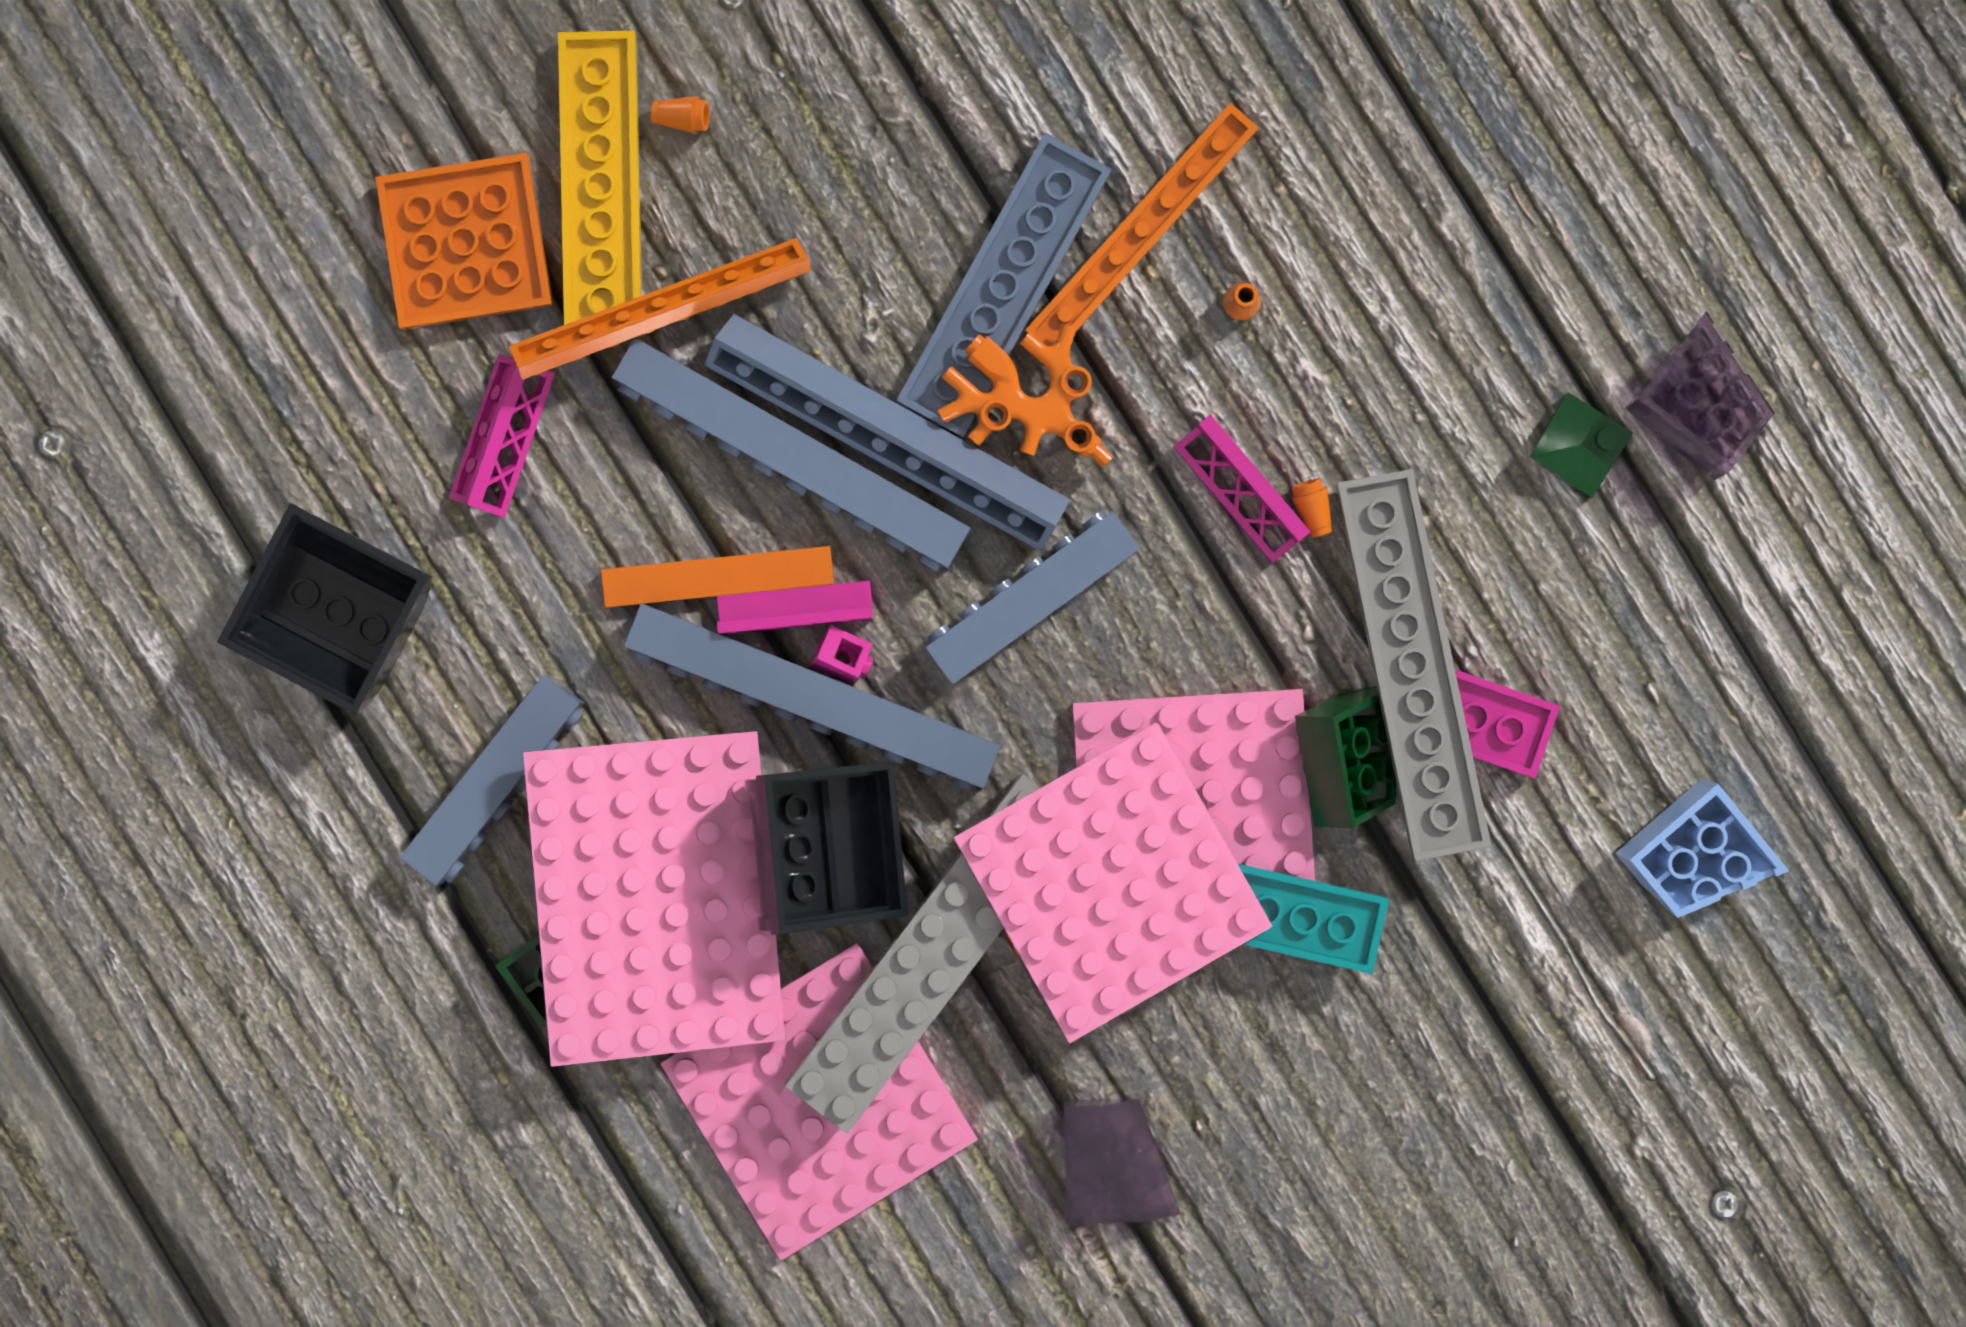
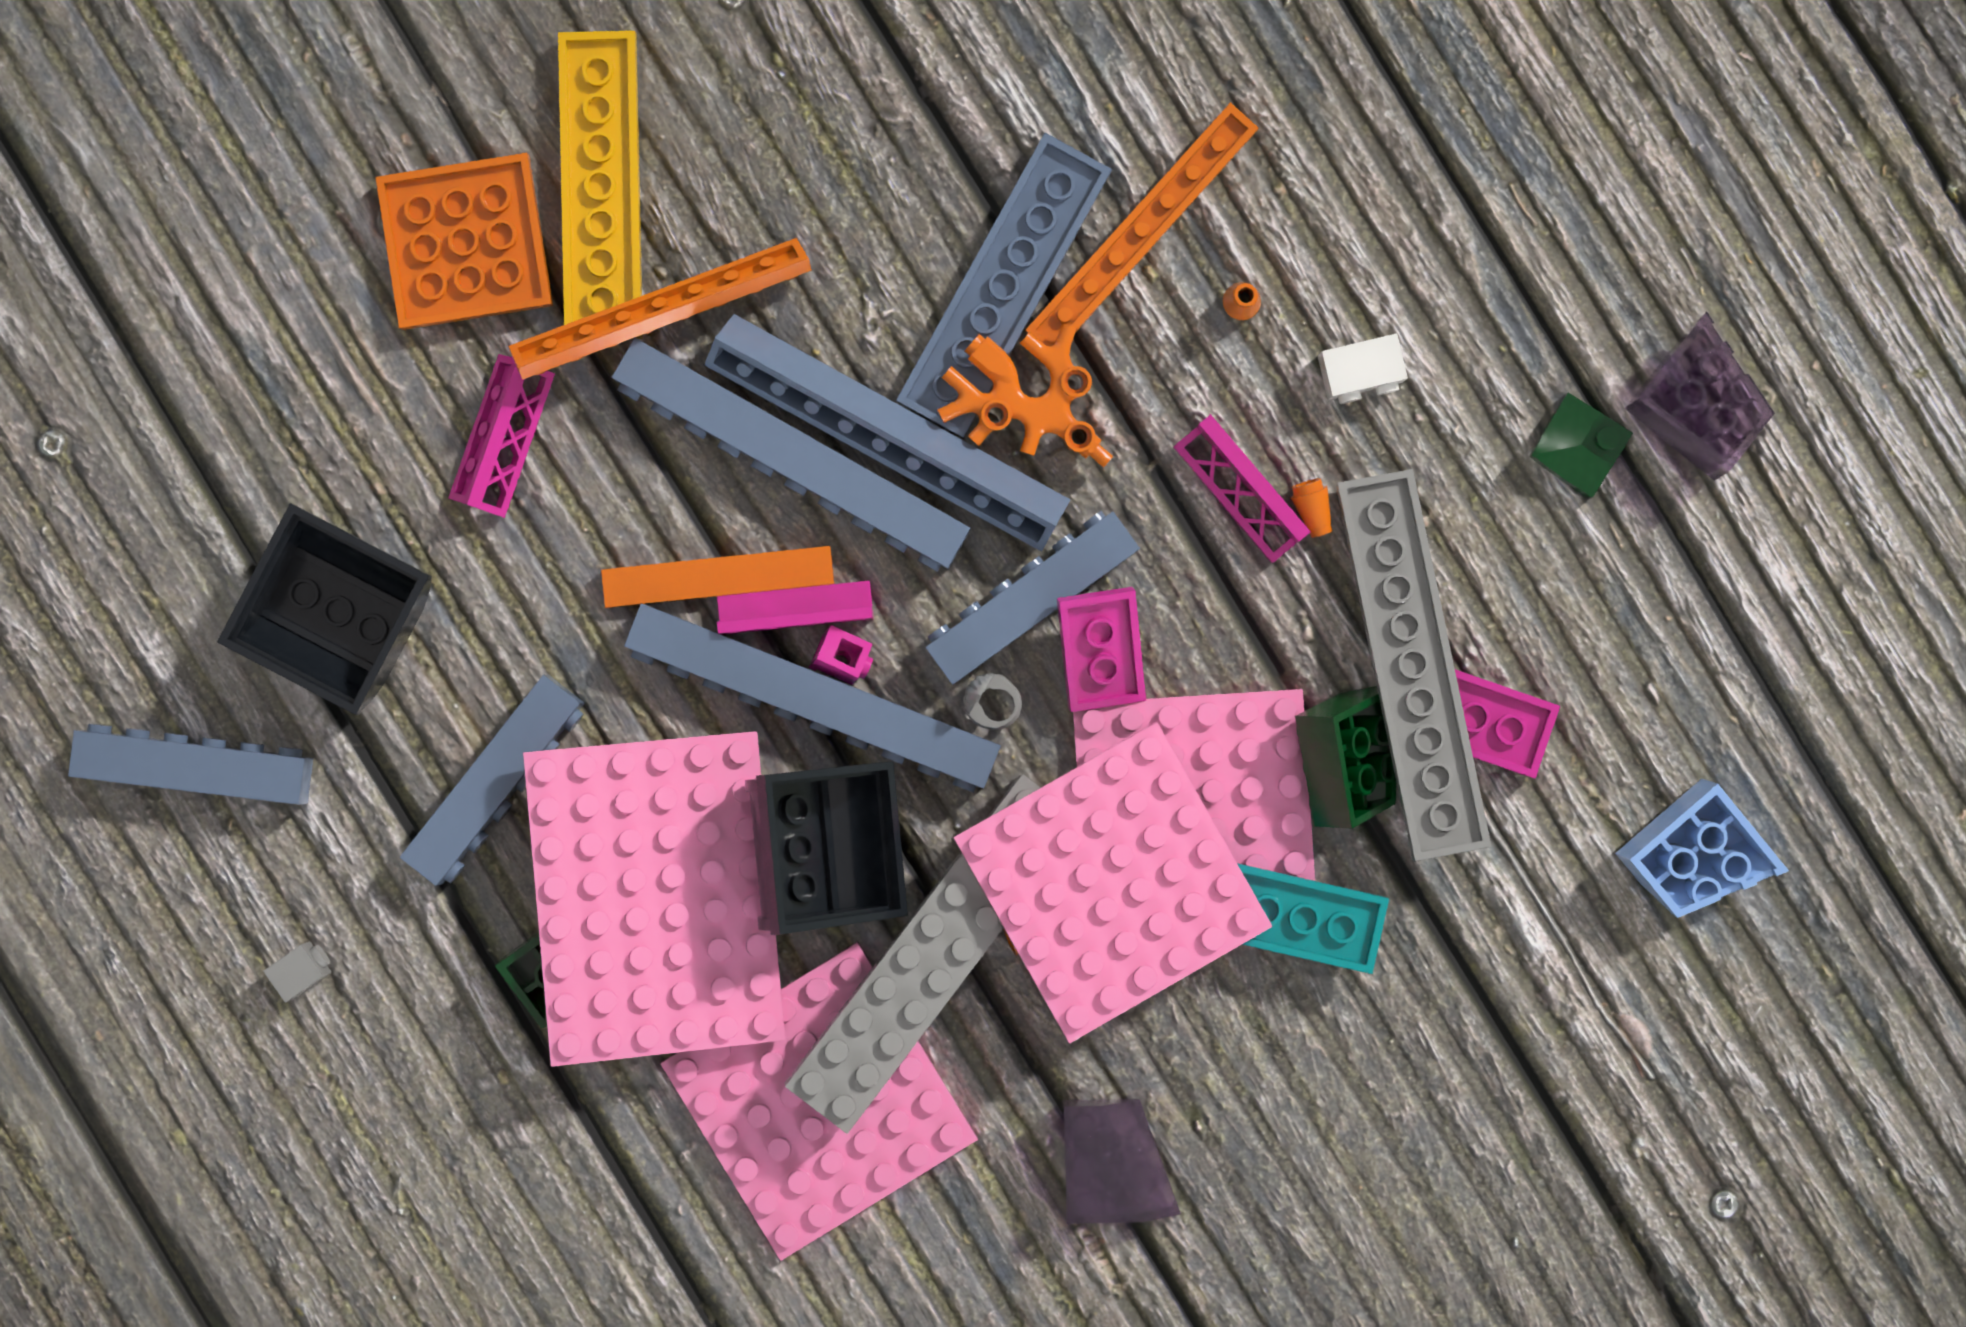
orange cone [651,96,710,134] -> none
none -> sand blue brick [68,724,313,805]
none -> light grey brick [263,941,332,1003]
none -> light grey piece [963,673,1022,730]
none -> dark pink plate [1057,587,1146,712]
none -> white brick [1318,333,1408,404]

